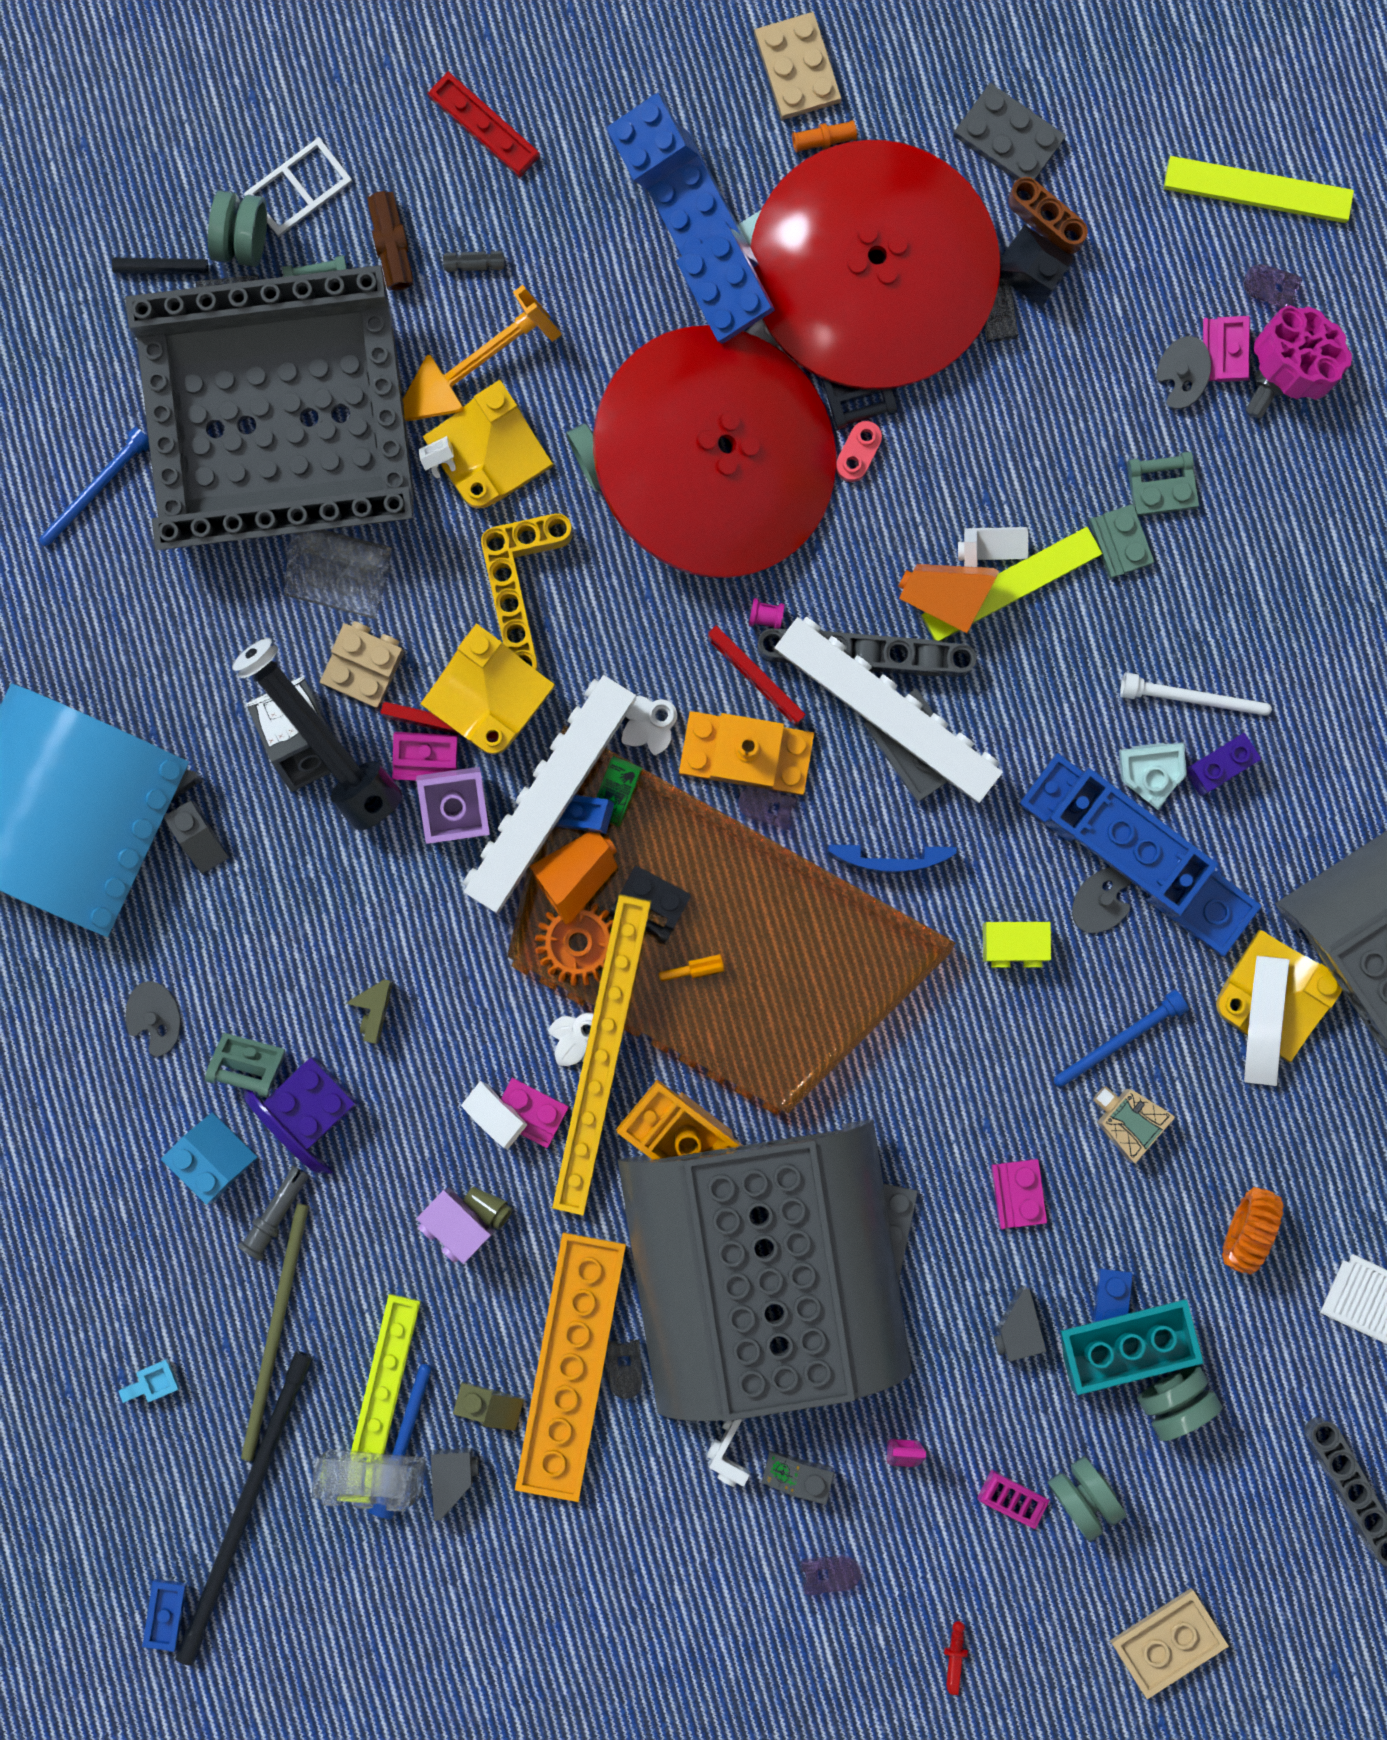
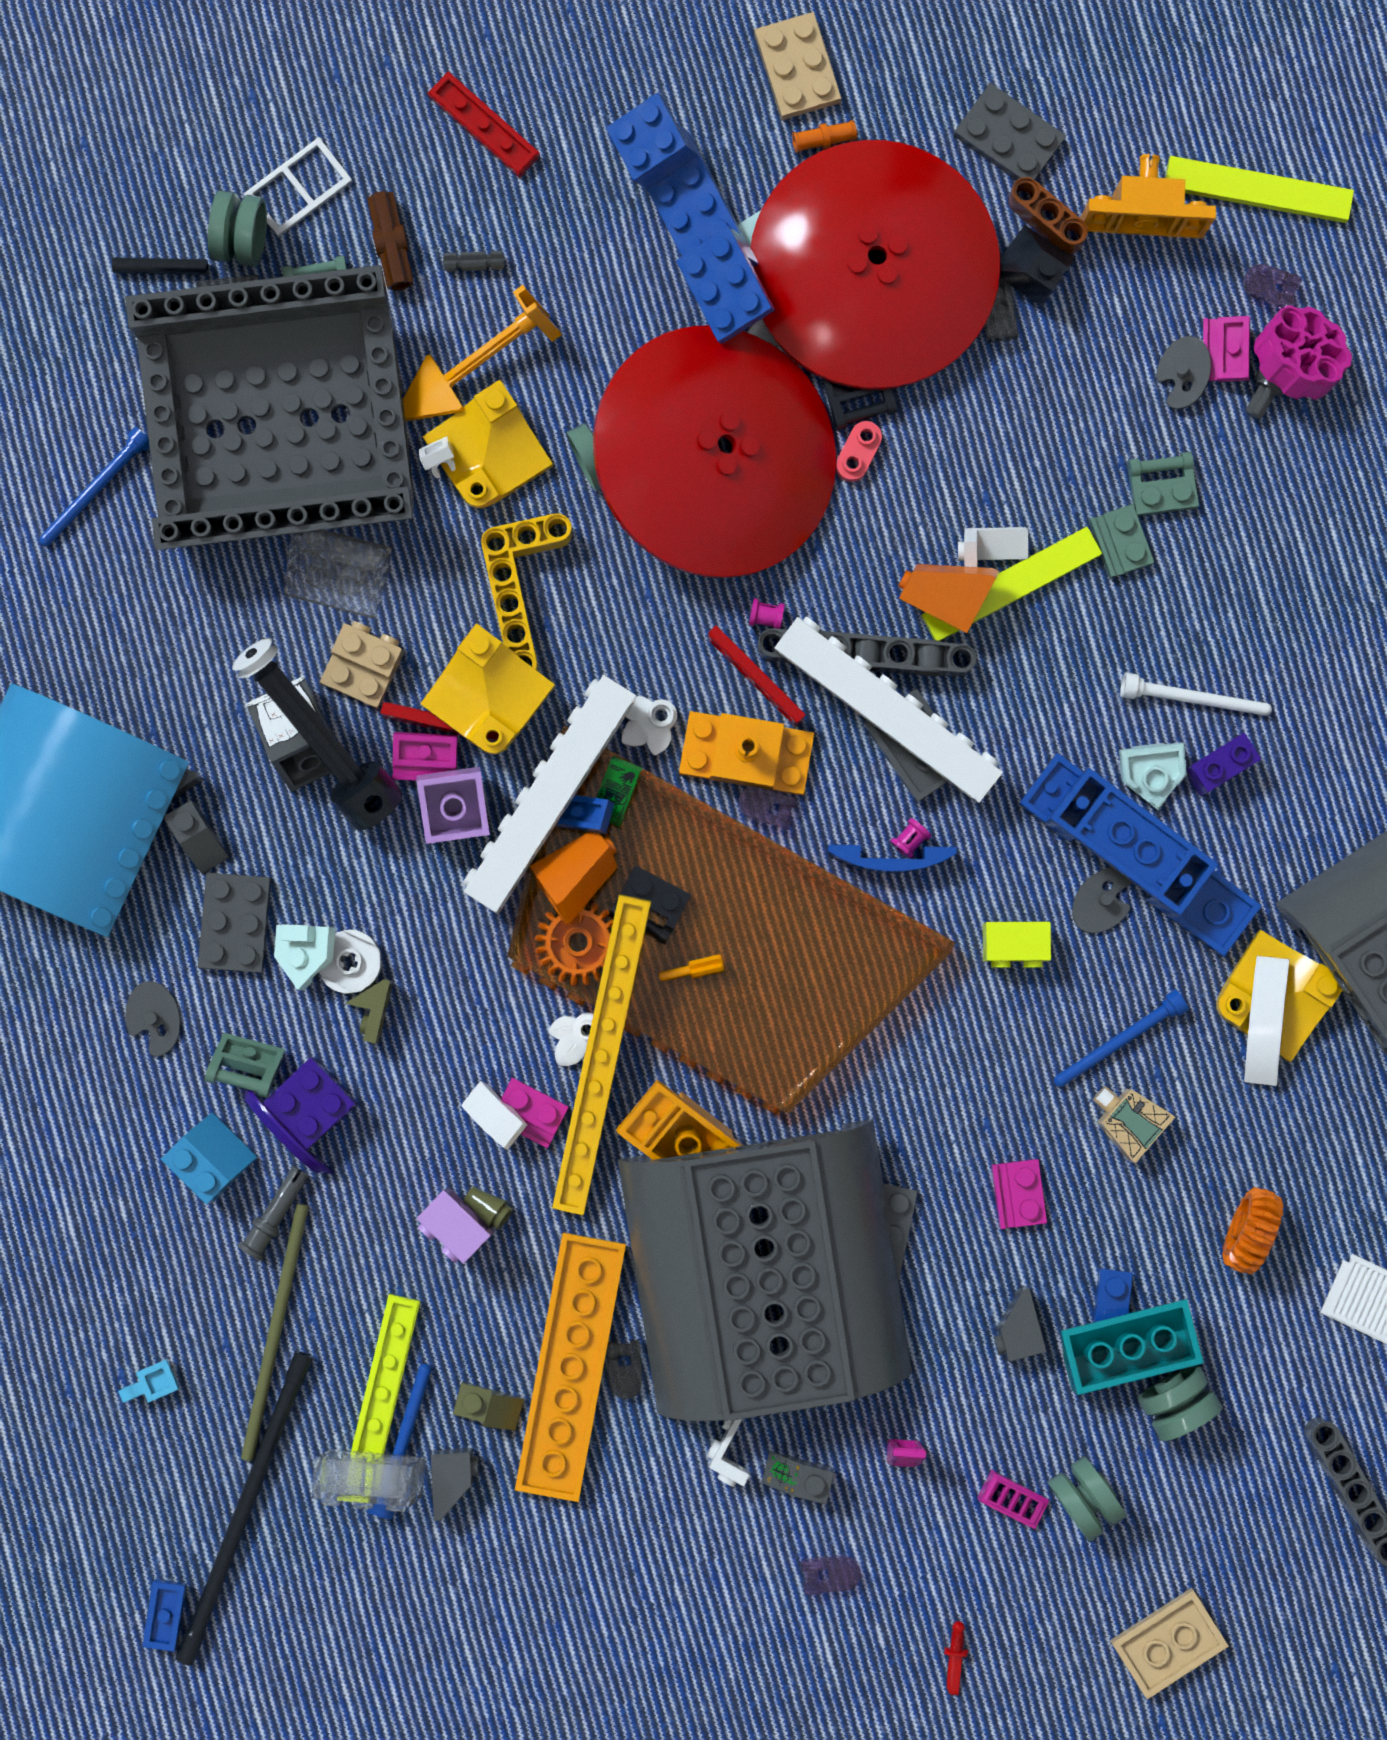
none -> dark grey plate [198,872,272,973]
none -> light aqua plate [274,924,335,990]
none -> white plate [319,929,382,994]
none -> dark pink bush [890,818,932,859]
none -> light orange brick [1080,154,1216,239]

